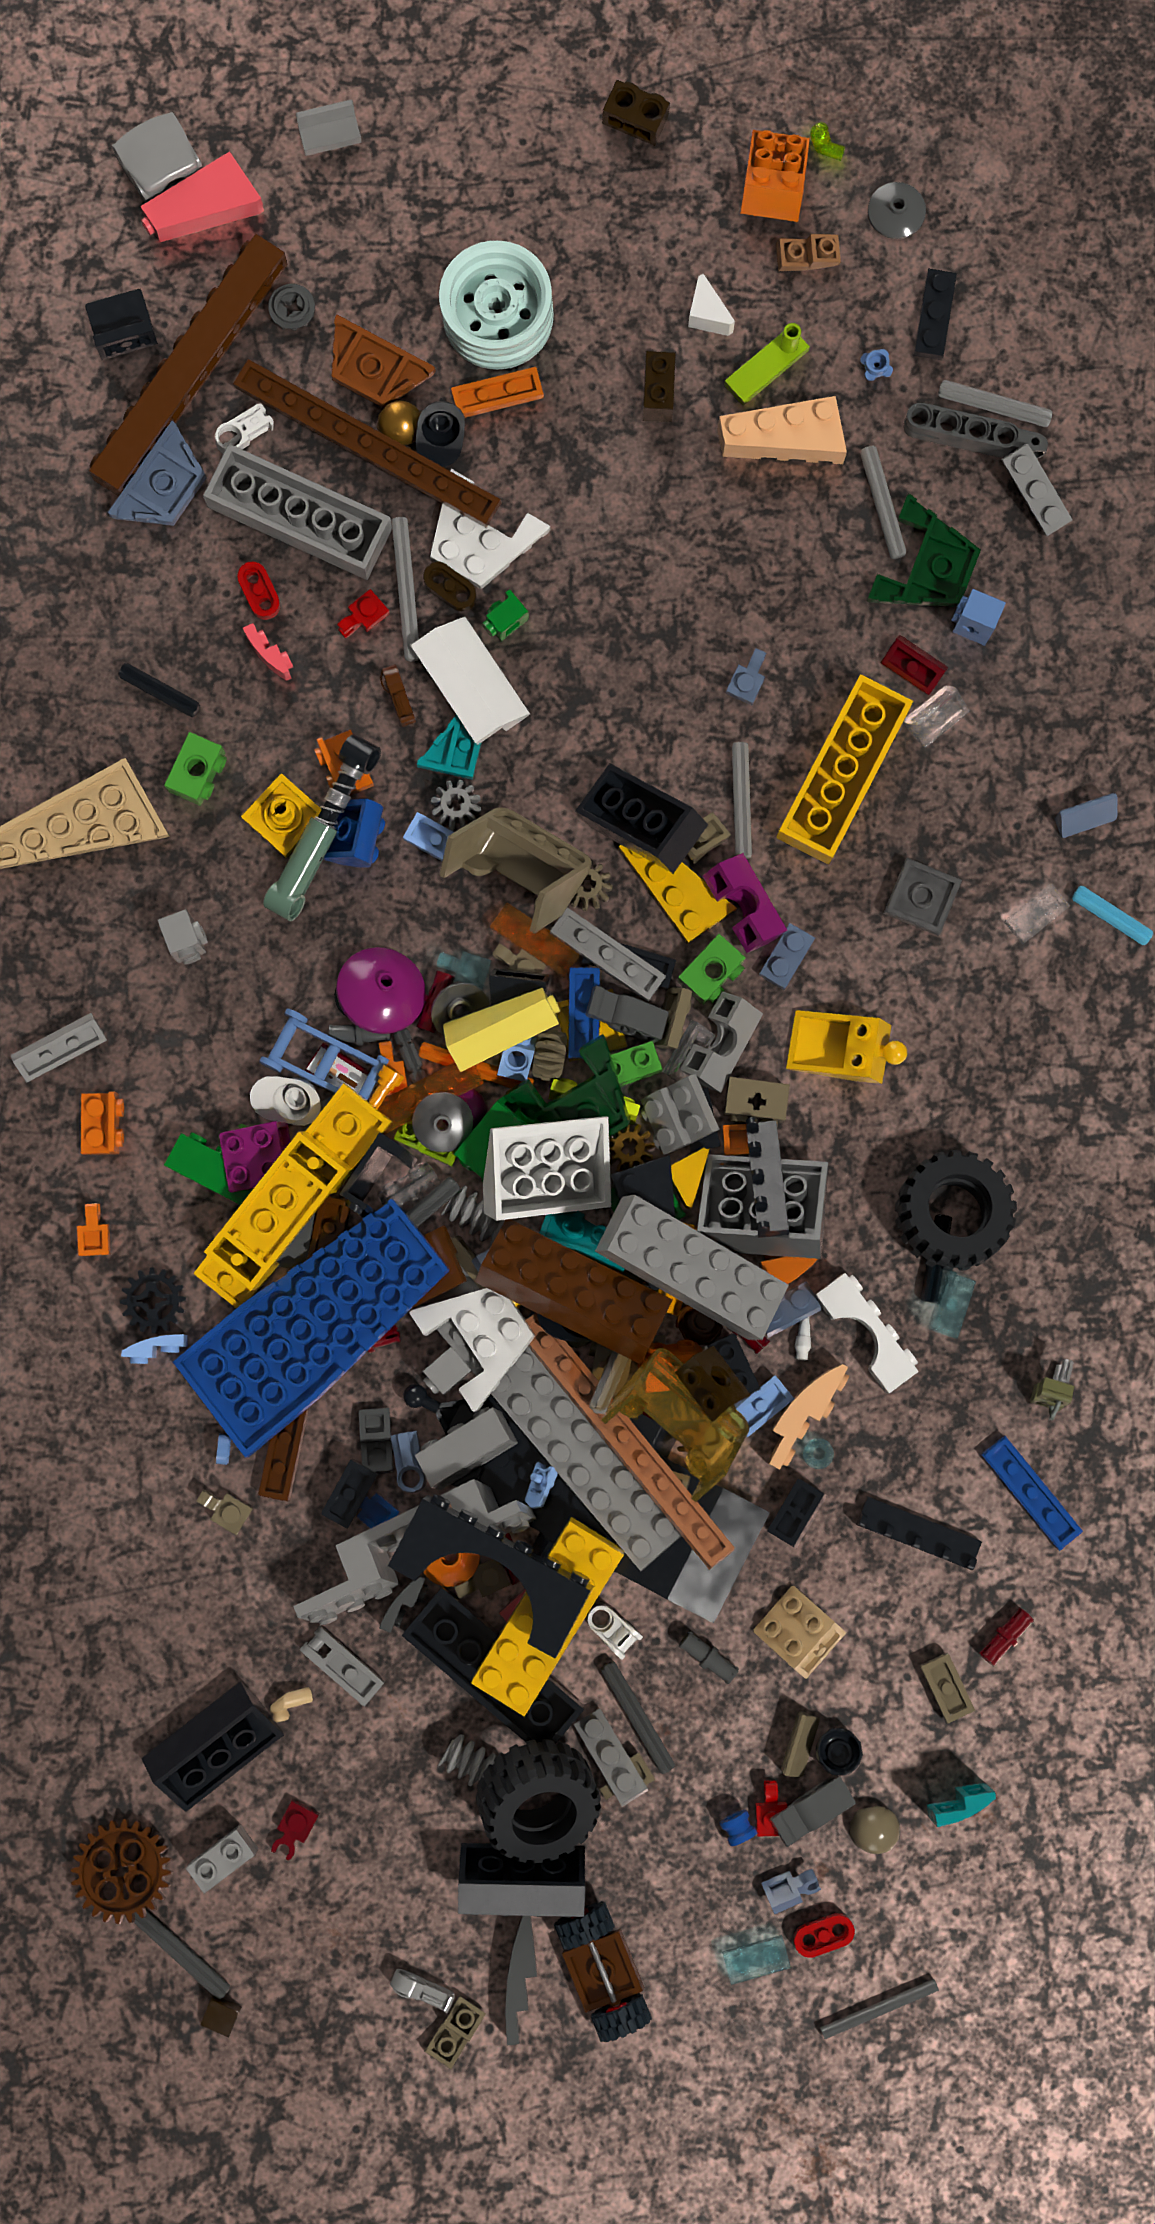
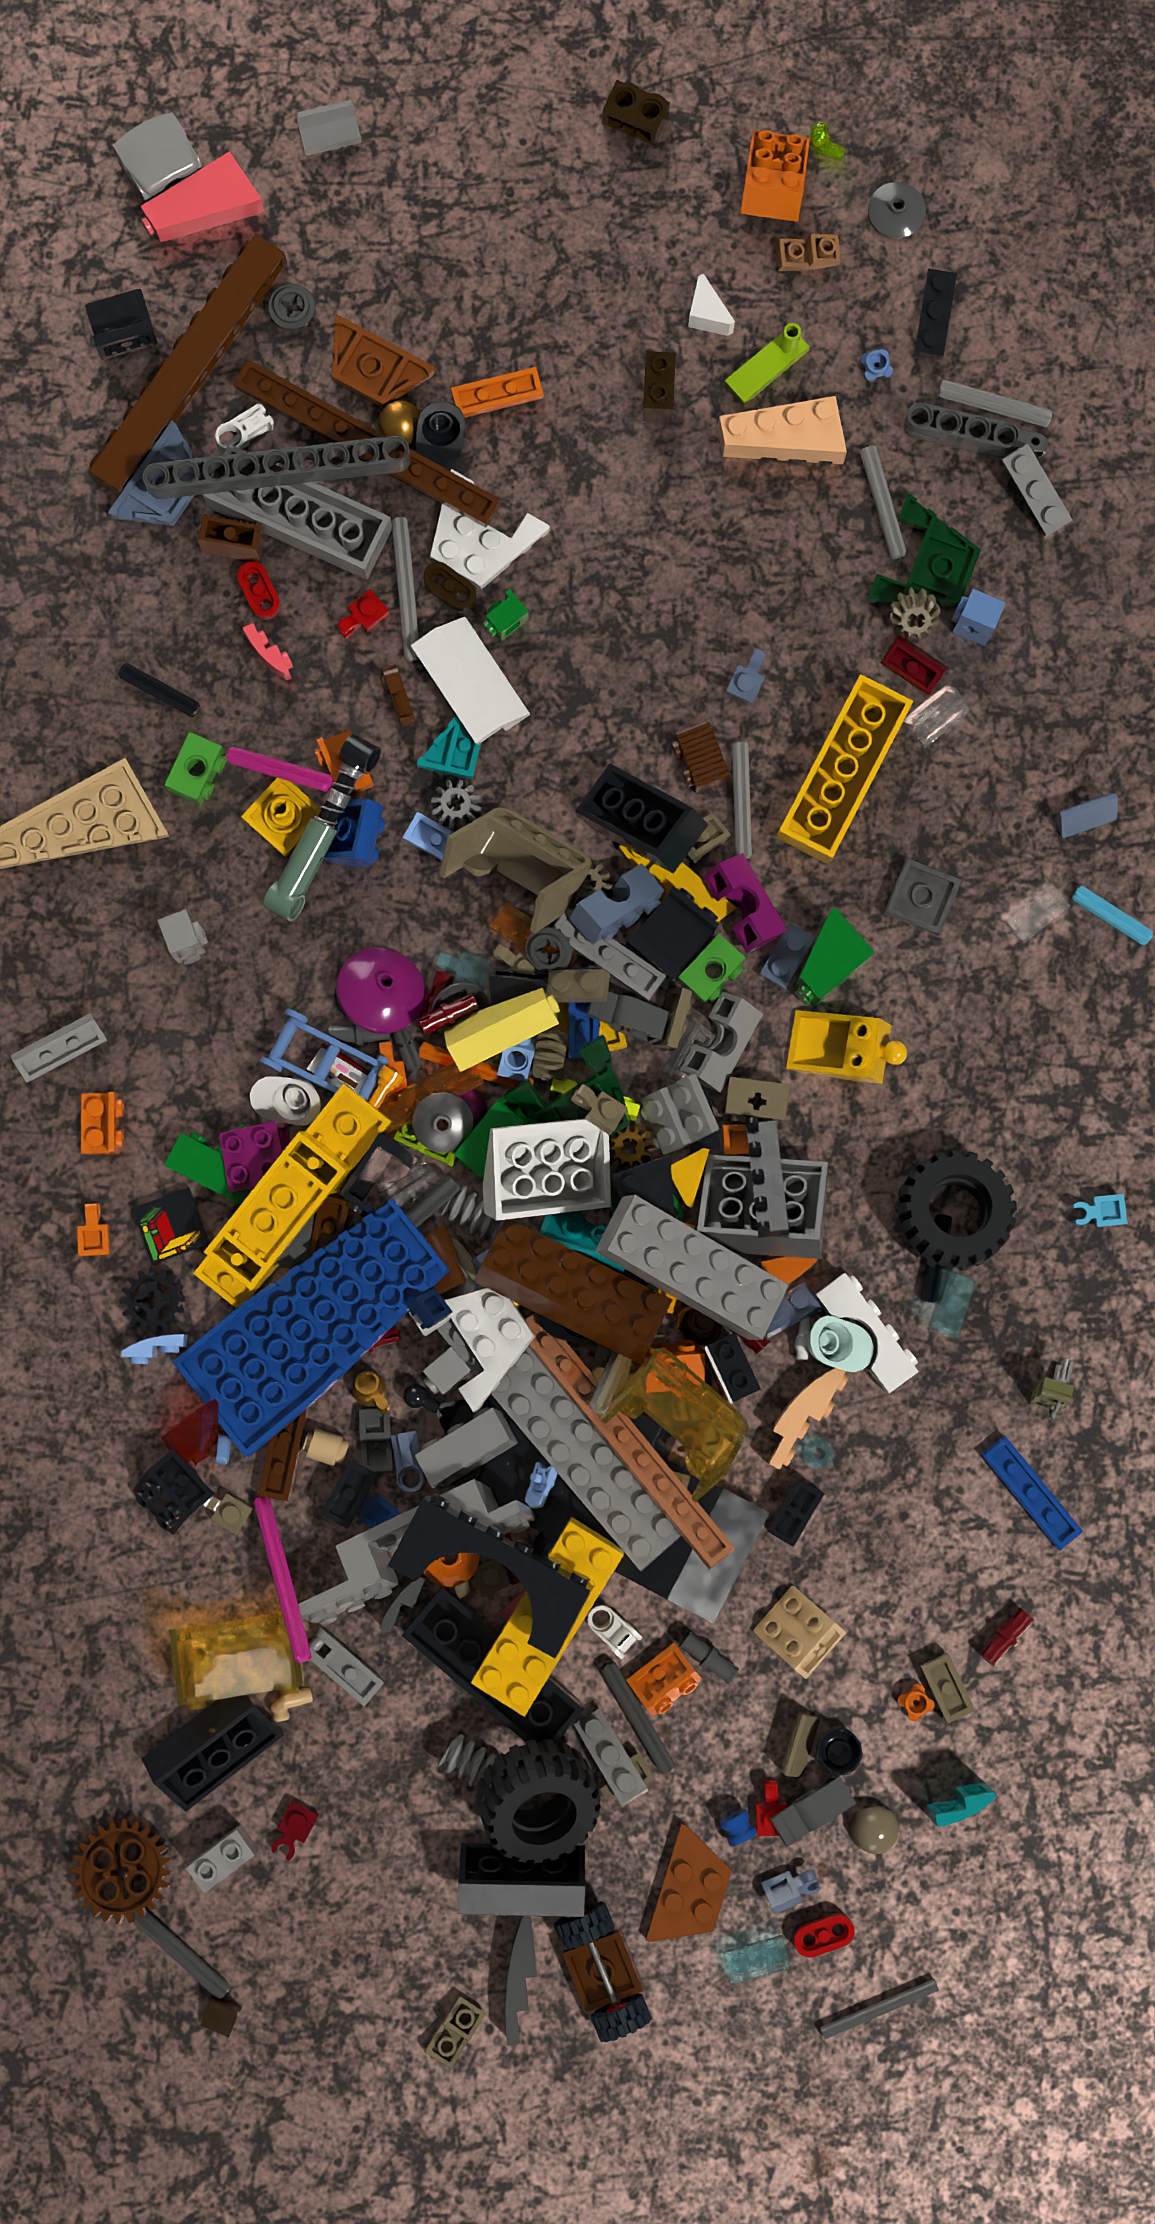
light grey piece [390,1969,455,2013] -> none
light aqua wheel [439,241,554,370] -> none
bright green brick [611,1041,662,1087] -> none
dark brown brick [675,1346,751,1423] -> none
light blue plate [728,1375,794,1437] -> none
black hinge [856,1496,982,1571] -> none
none -> tile [132,1187,210,1265]
none -> black bracket [133,1449,215,1535]
none -> dark grey beam [142,436,411,499]
none -> clear red slope [161,1398,219,1466]
none -> clear yellow windscreen [169,1612,305,1711]
none -> reddish brown brick [198,514,265,563]
none -> dark pink axle [226,747,333,792]
none -> dark pink axle [254,1497,312,1663]
none -> tan brick [303,1428,350,1466]
none -> pearl gold piece [352,1371,390,1414]
none -> dark blue tile [409,1288,453,1329]
none -> dark red pin [416,993,479,1036]
none -> dark grey gear [526,925,574,973]
none -> dark tan plate [546,969,610,1003]
none -> sand blue arch [569,863,665,945]
none -> dark tan plate [571,1084,627,1135]
none -> black panel [626,886,719,983]
none -> orange bracket [626,1643,702,1716]
none -> dark orange wing [645,1822,732,1942]
none -> reddish brown brick [671,720,730,793]
none -> green slope [794,907,875,1008]
none -> light aqua piece [804,1315,874,1372]
none -> dark tan gear [889,587,941,640]
none -> orange plate [898,1684,935,1722]
none -> medium azure plate [1071,1194,1128,1228]

